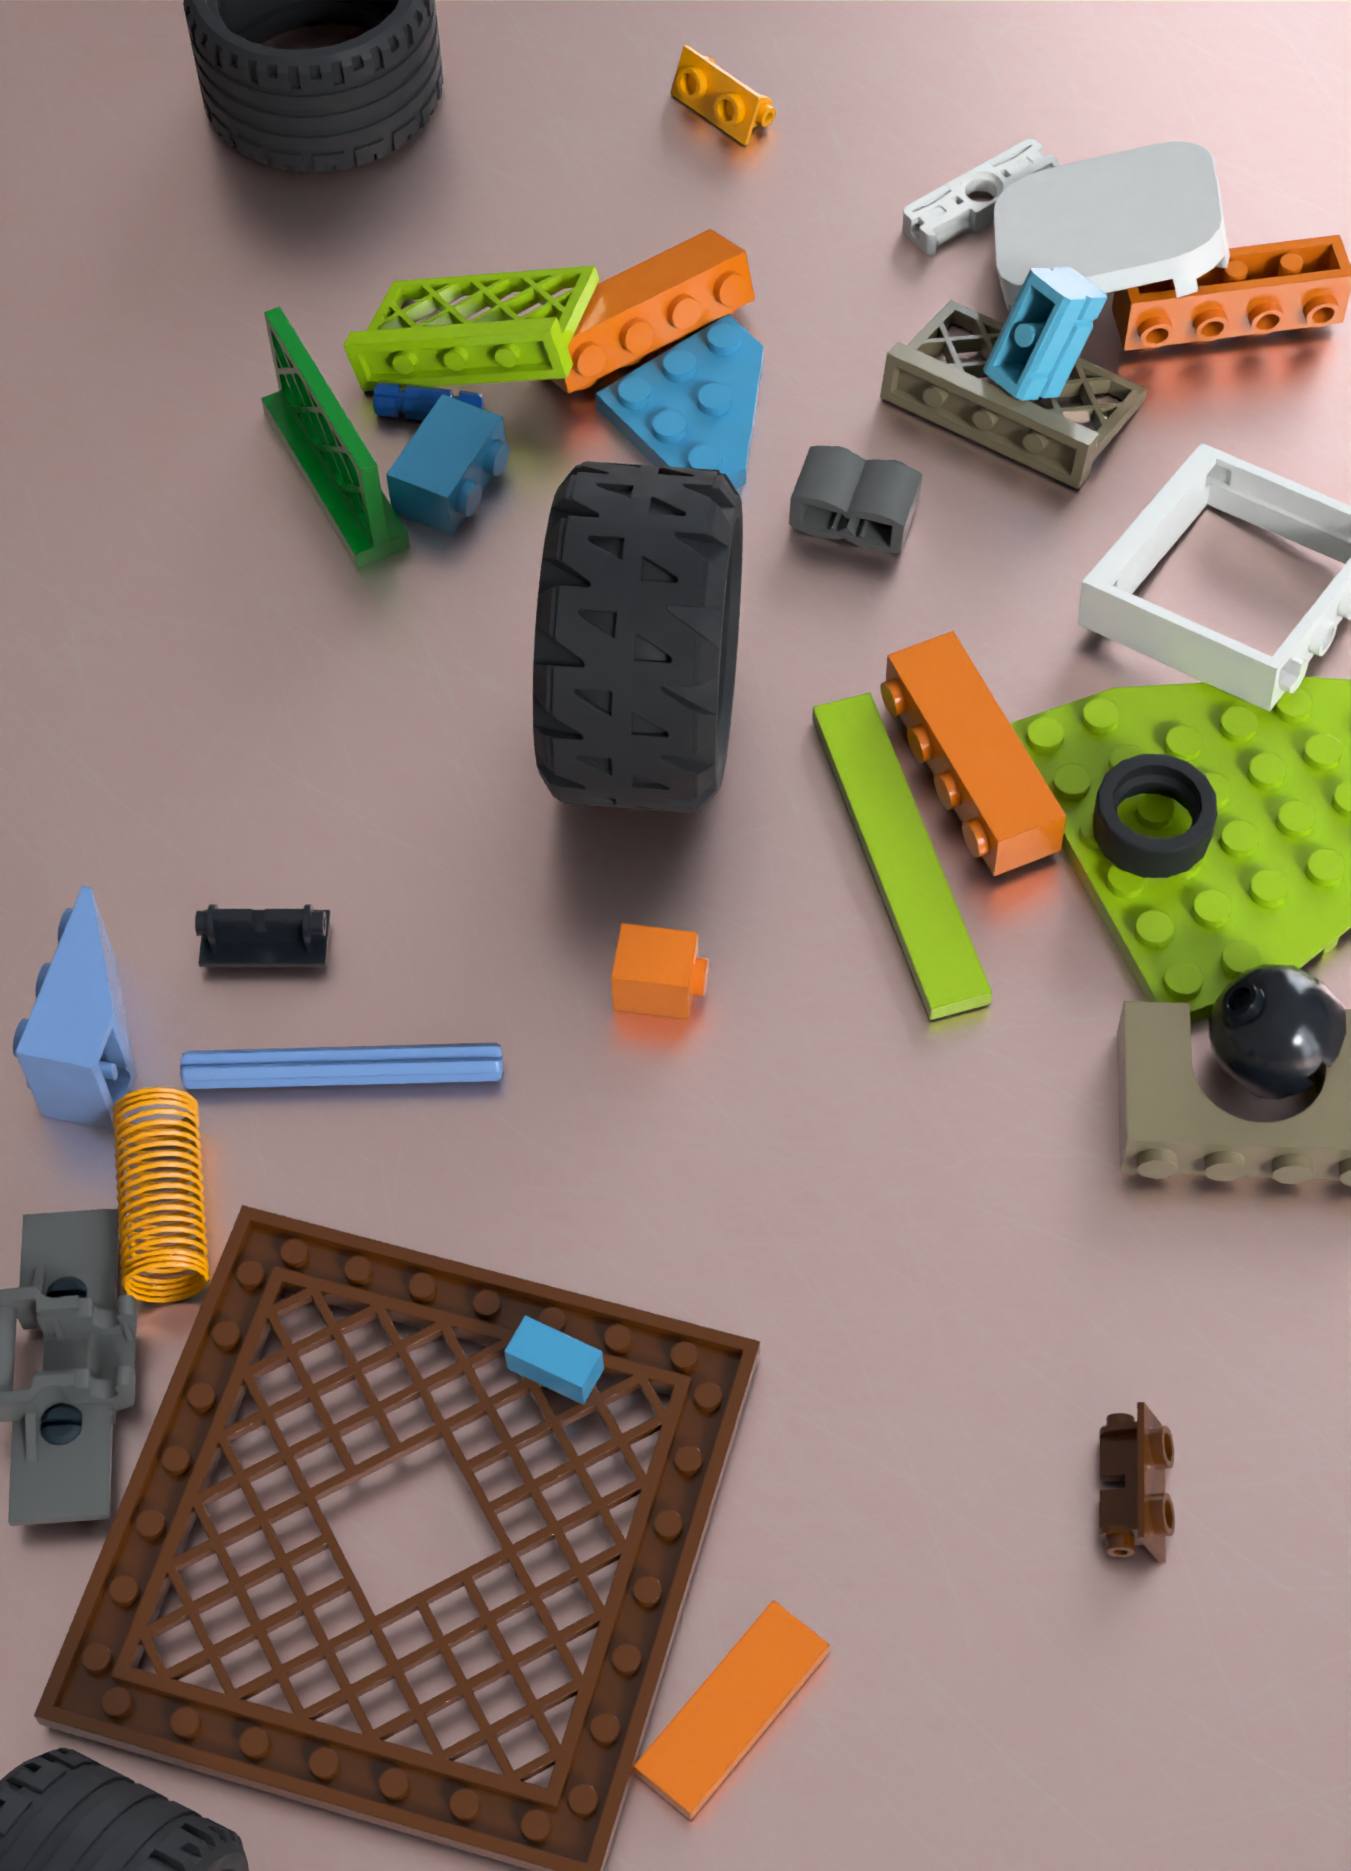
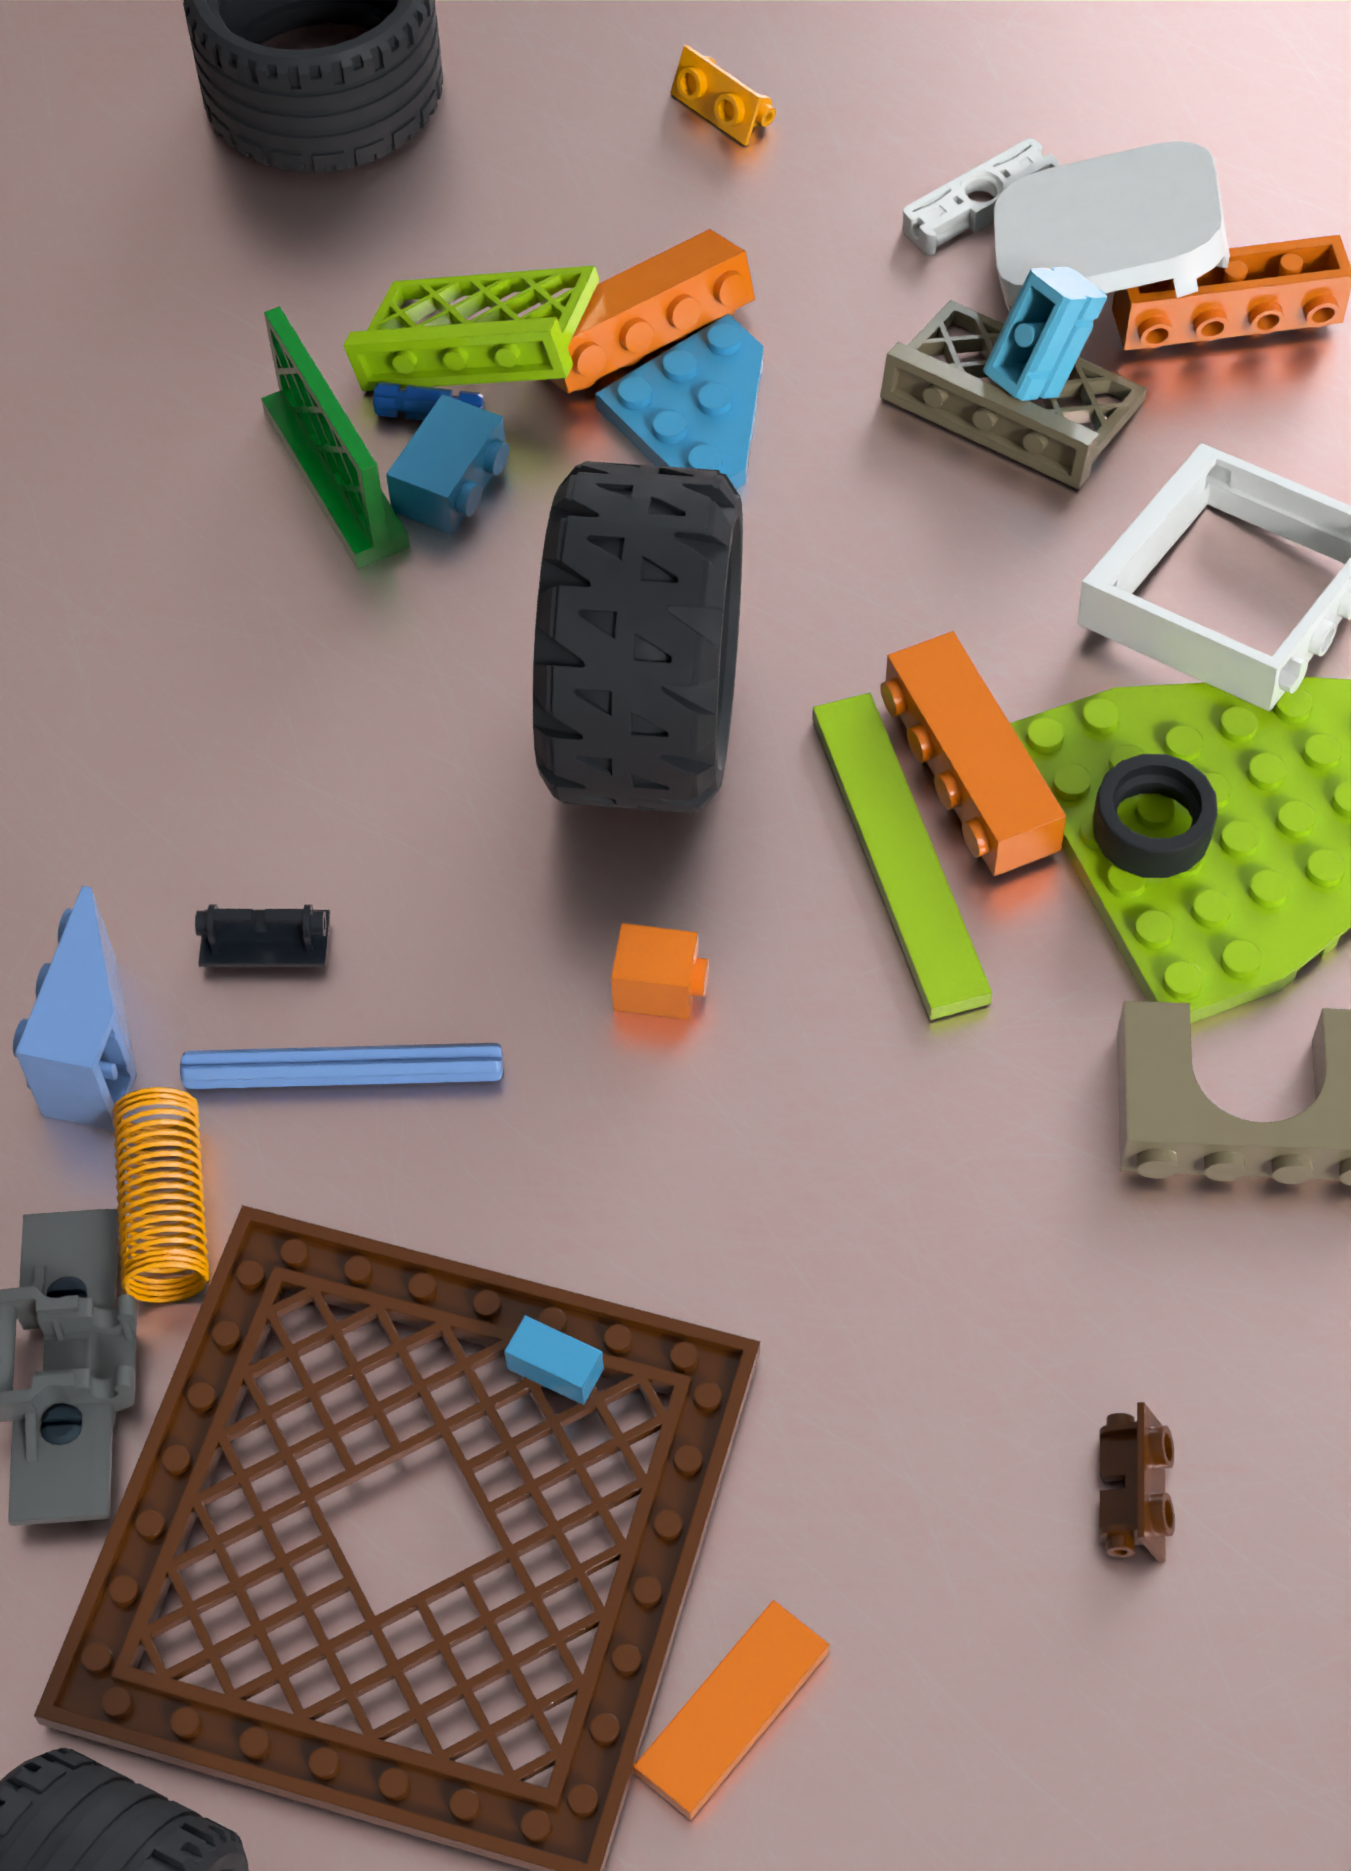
dark grey brick [789,446,922,553] -> none
black cylinder [1209,964,1346,1100] -> none

